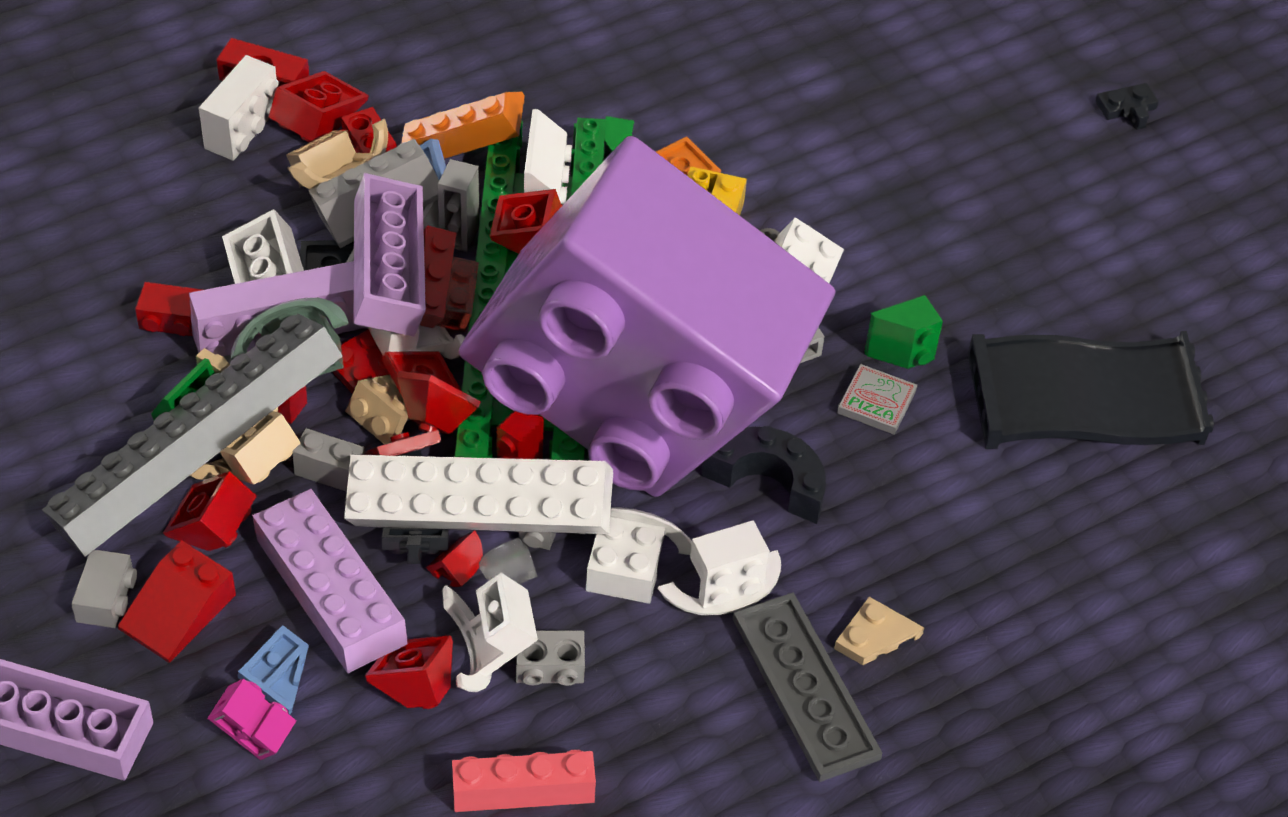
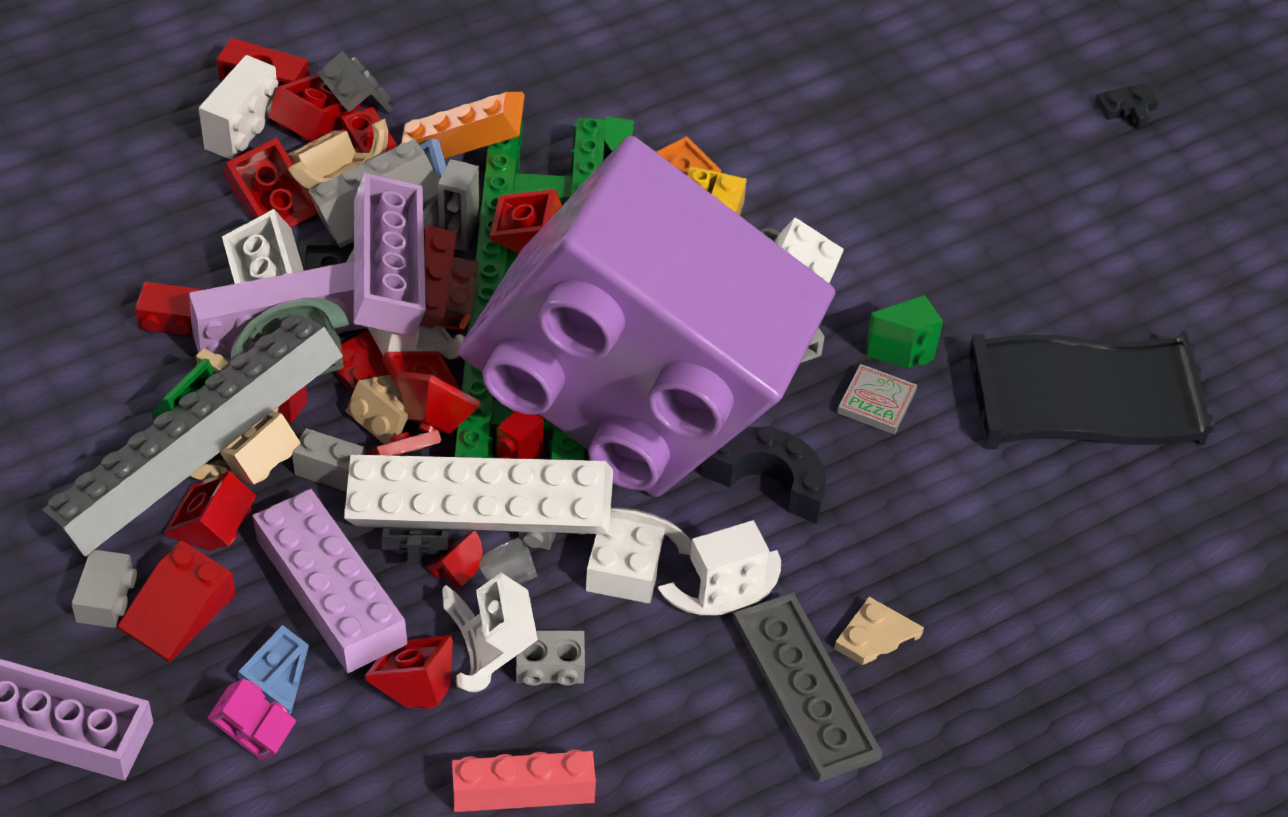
white slope [524,109,572,204] -> none
none -> red slope [223,138,318,228]
none -> dark grey bracket [317,51,394,113]

